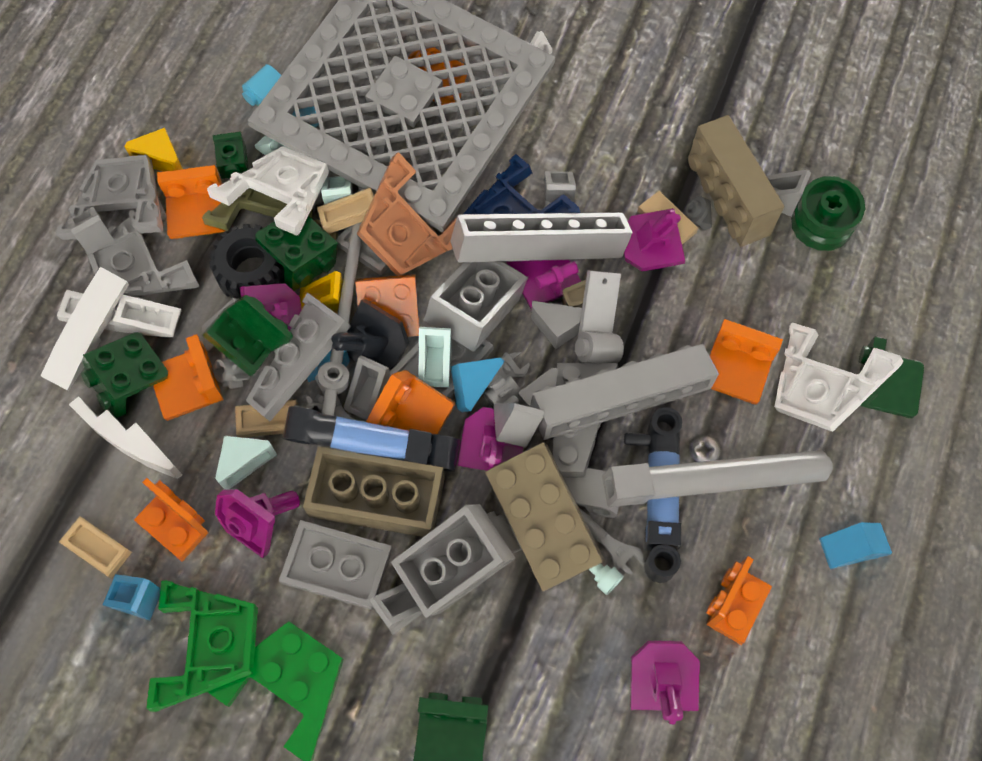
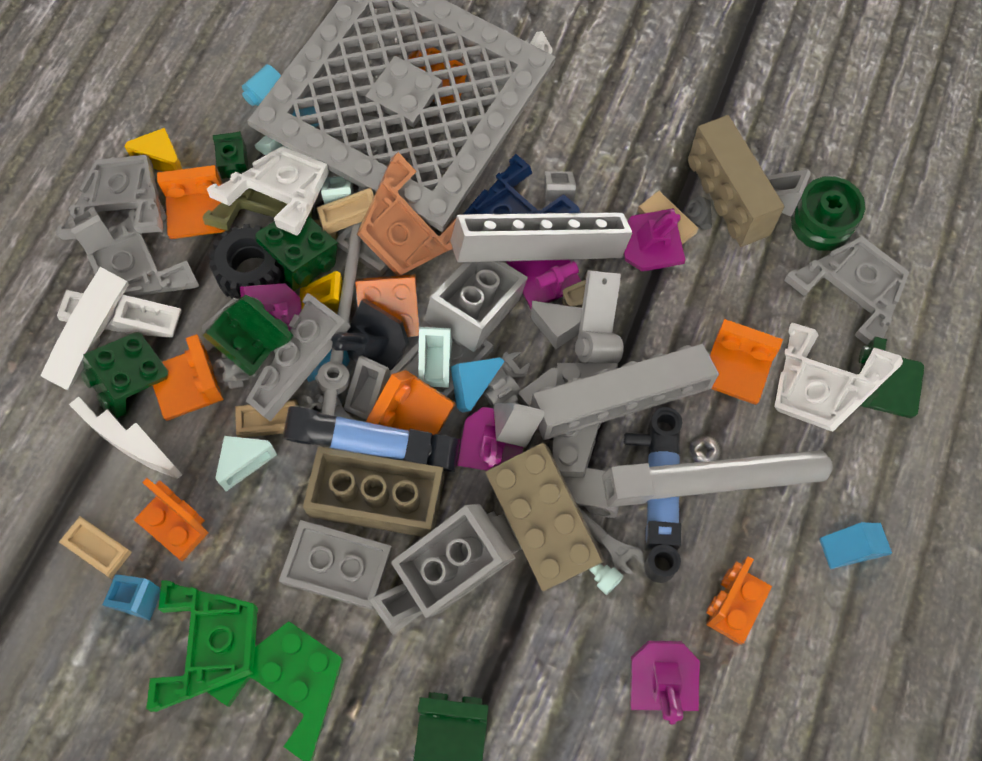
magenta piece [215,489,300,558] -> none
none -> light grey wing [784,237,909,345]

